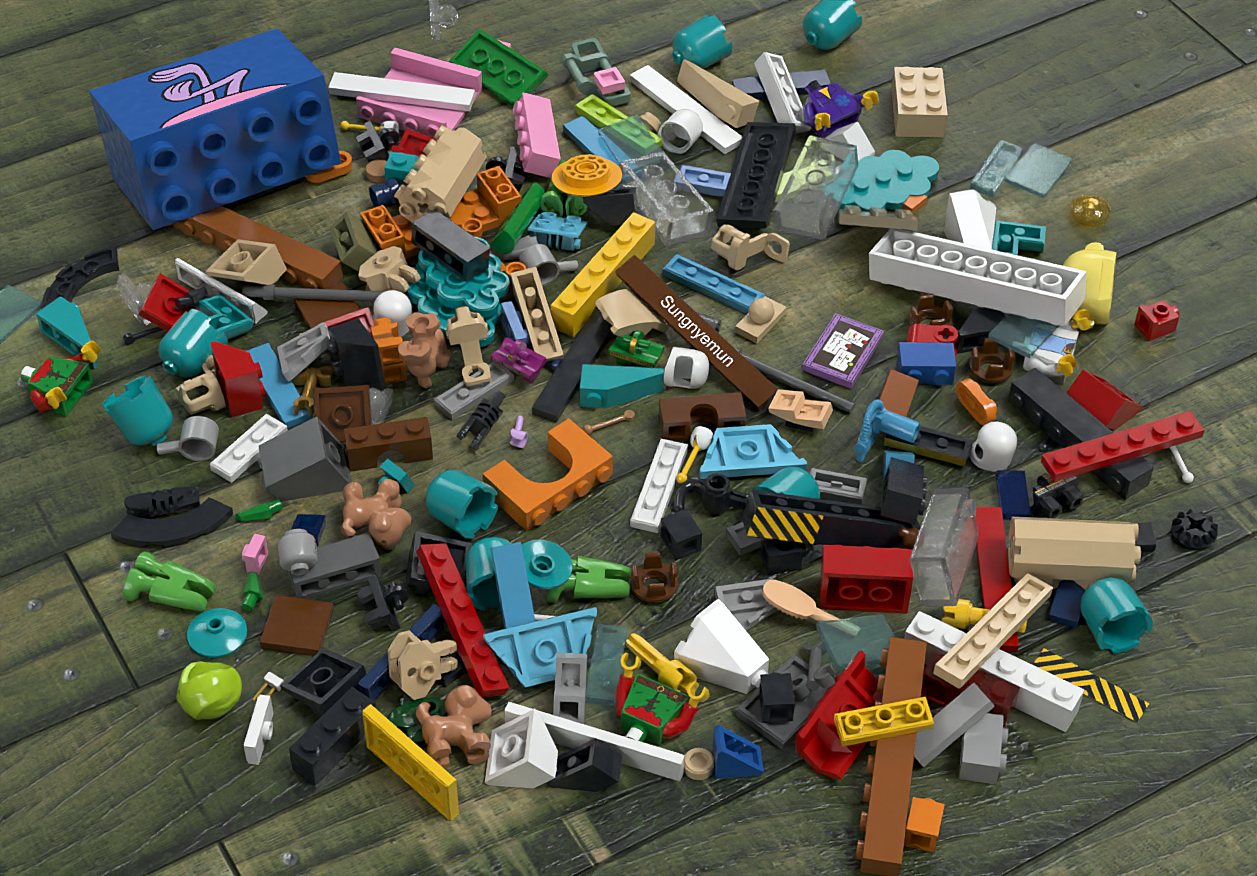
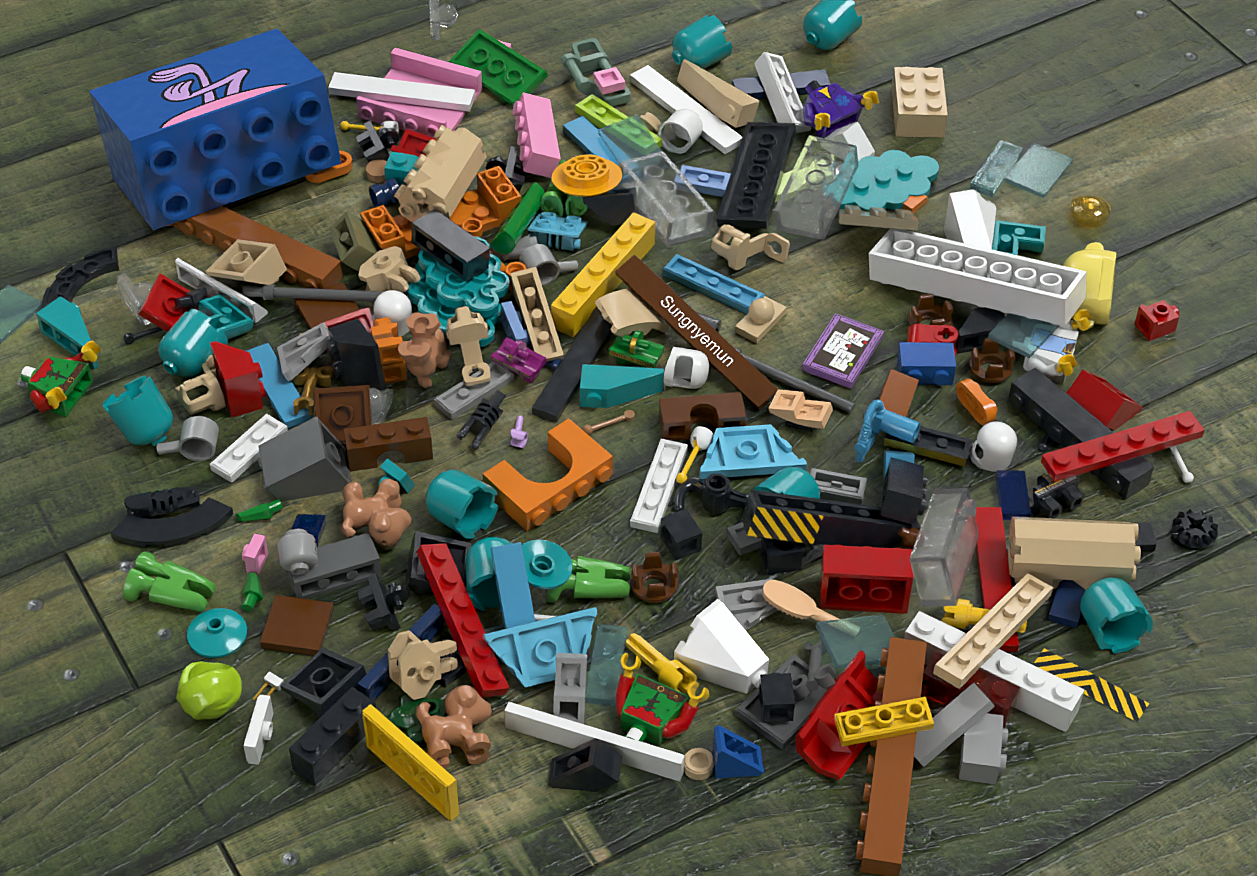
white slope [485,709,558,789] -> none
orange brick [904,797,944,853] -> none

